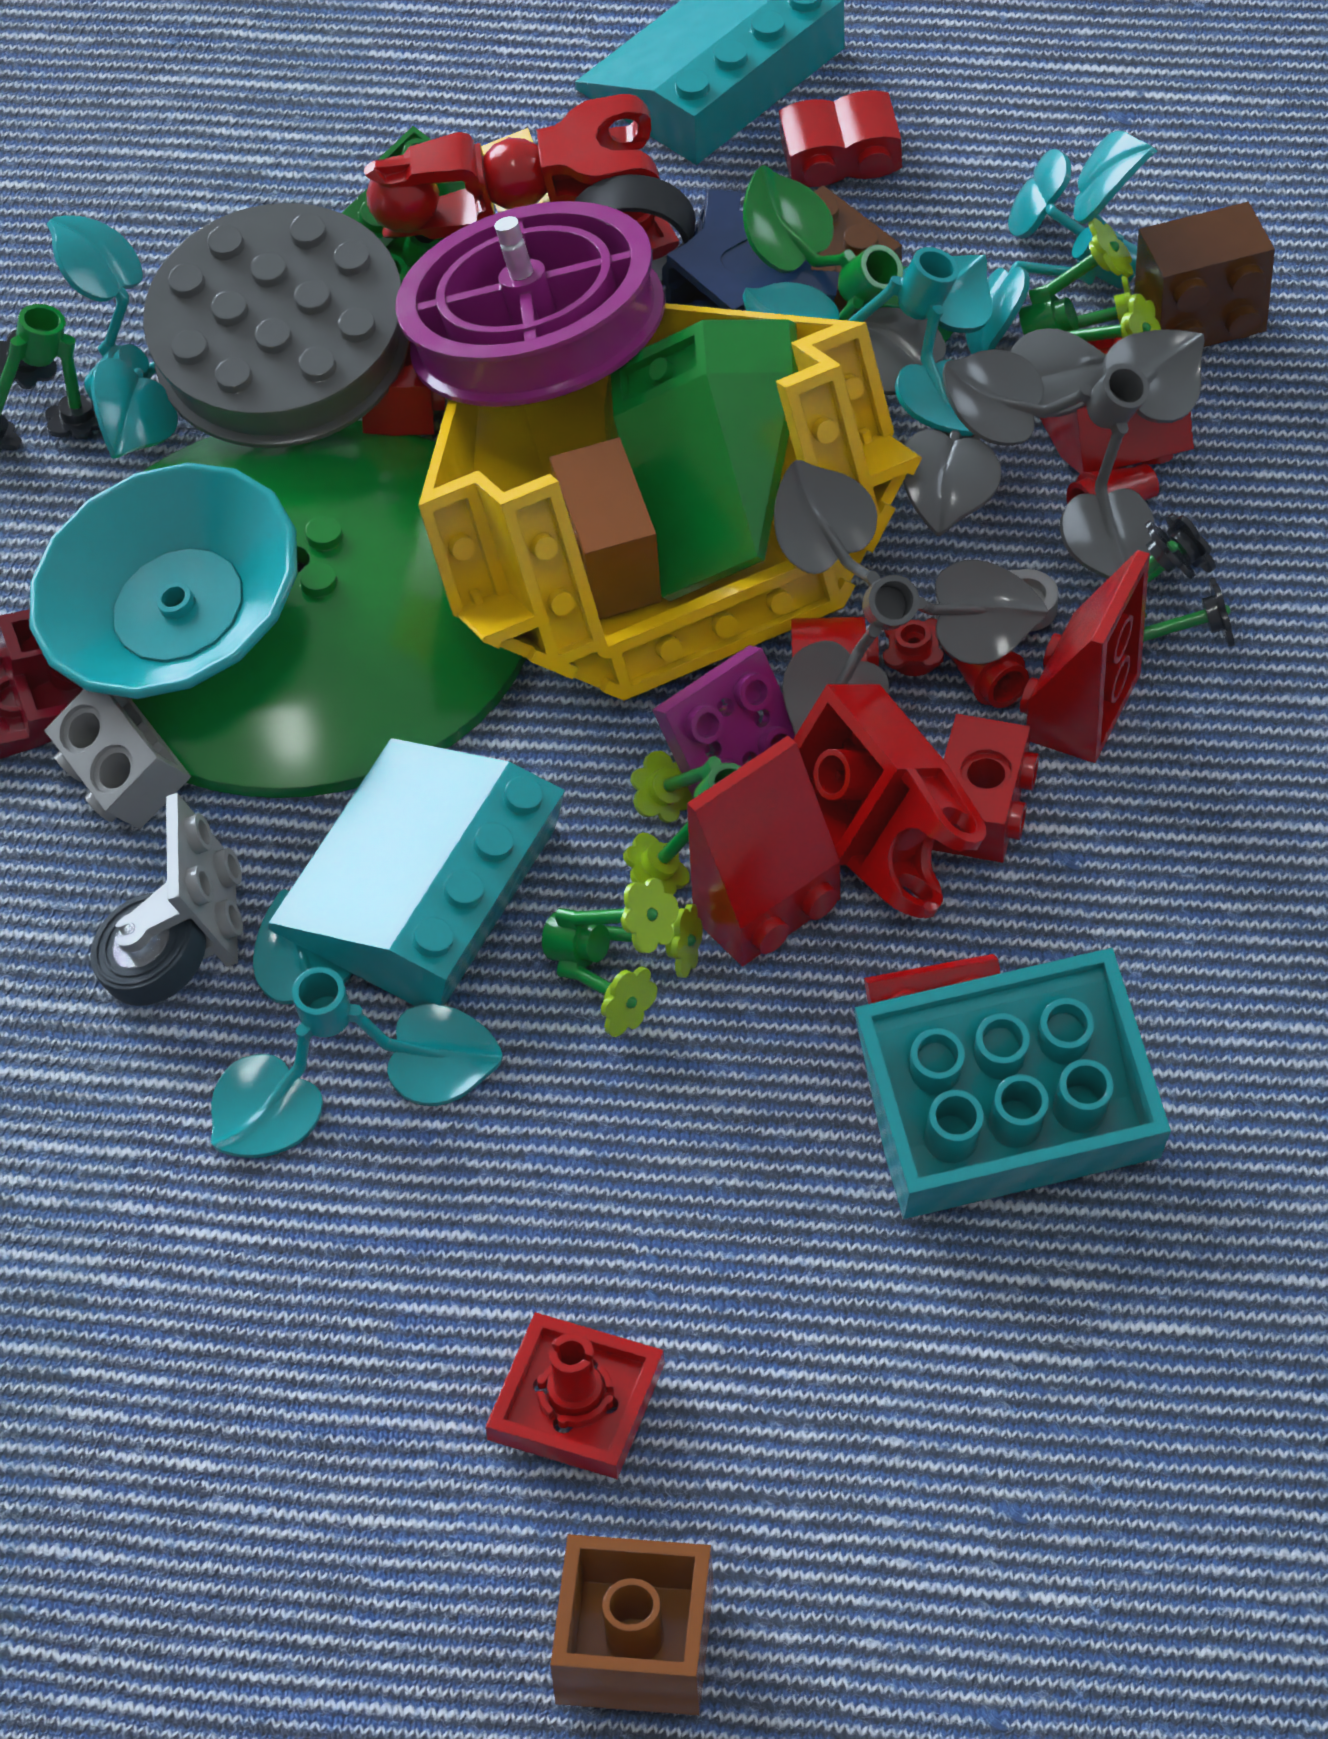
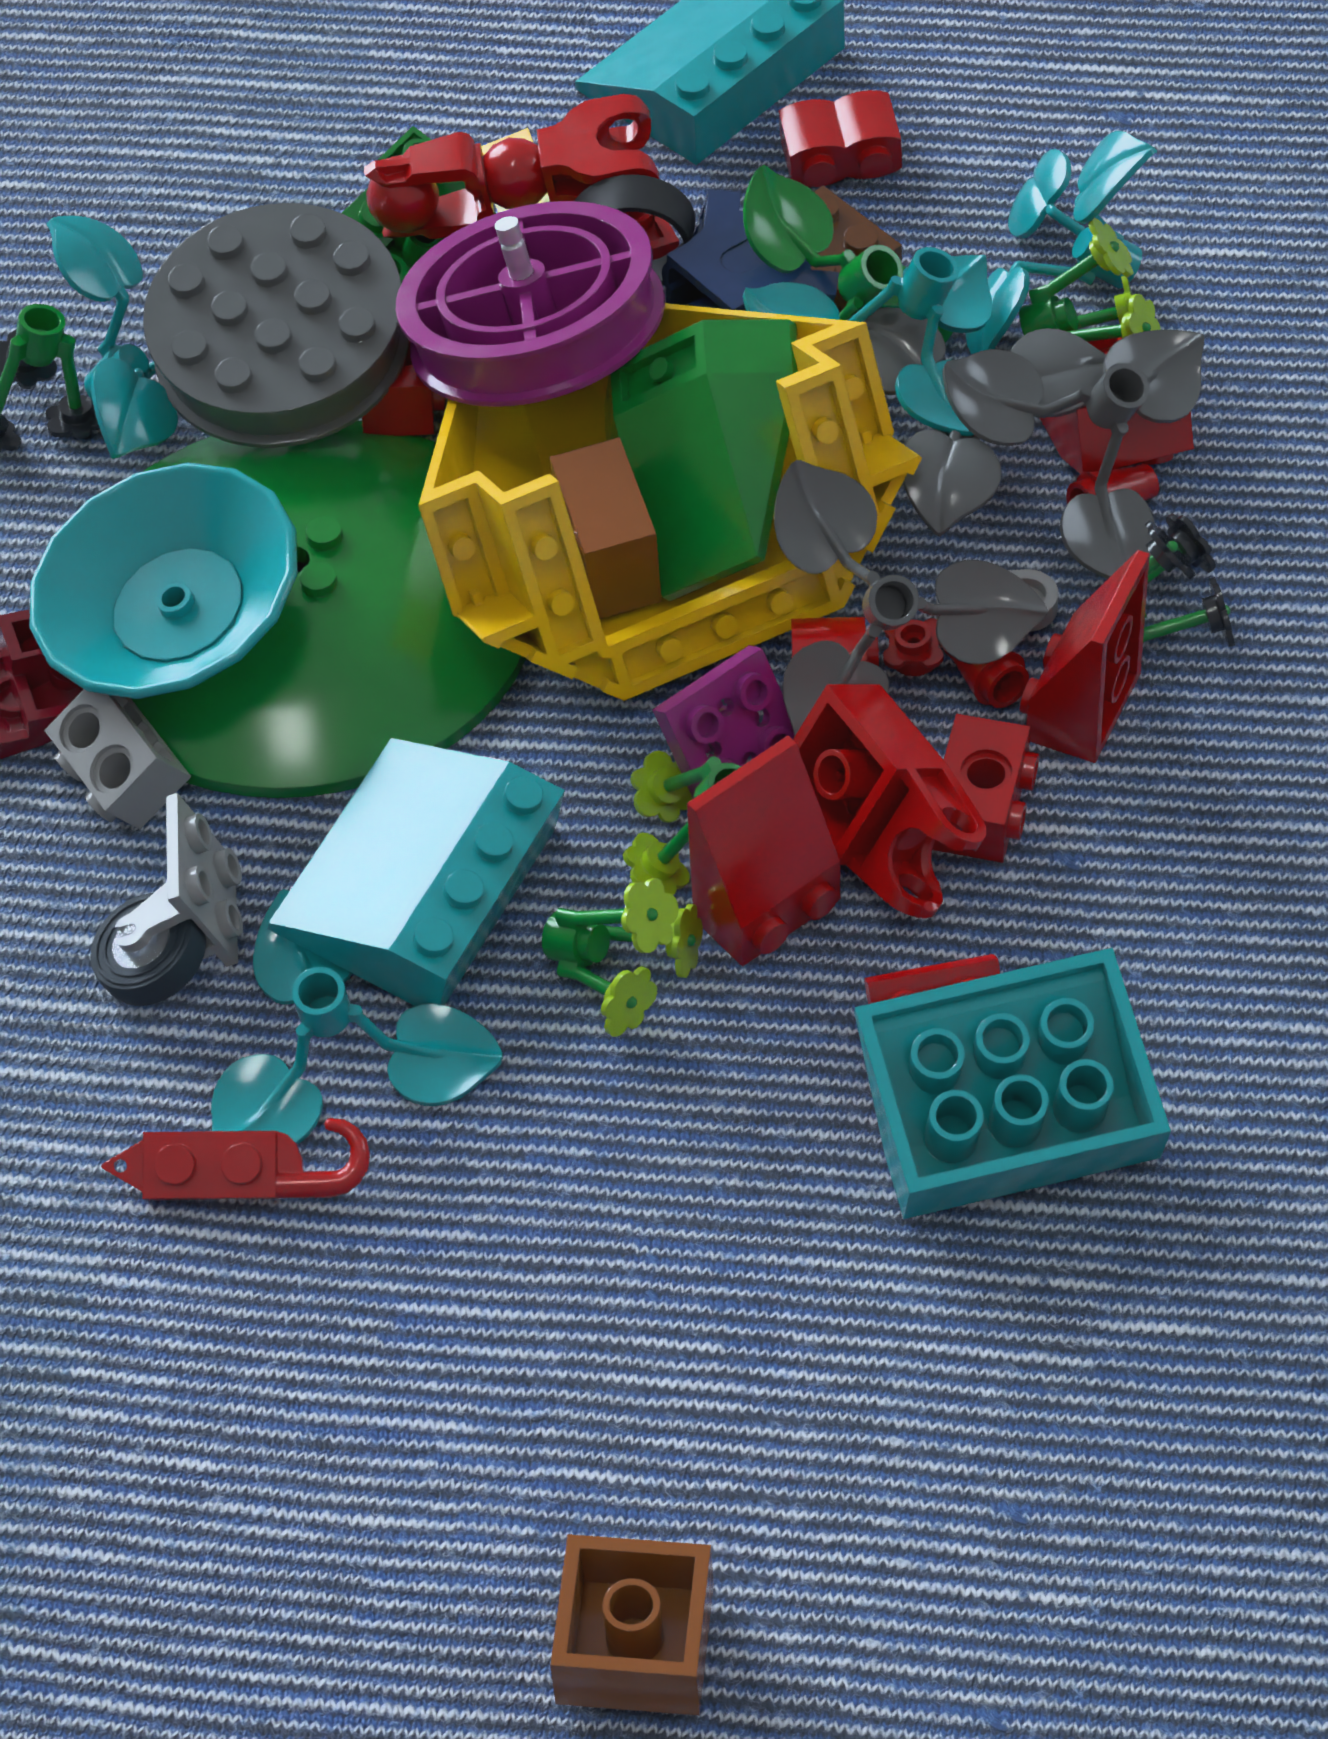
red plate [485,1312,665,1479] -> none
reddish brown brick [1134,201,1275,347] -> none
none -> red plate [101,1118,370,1200]

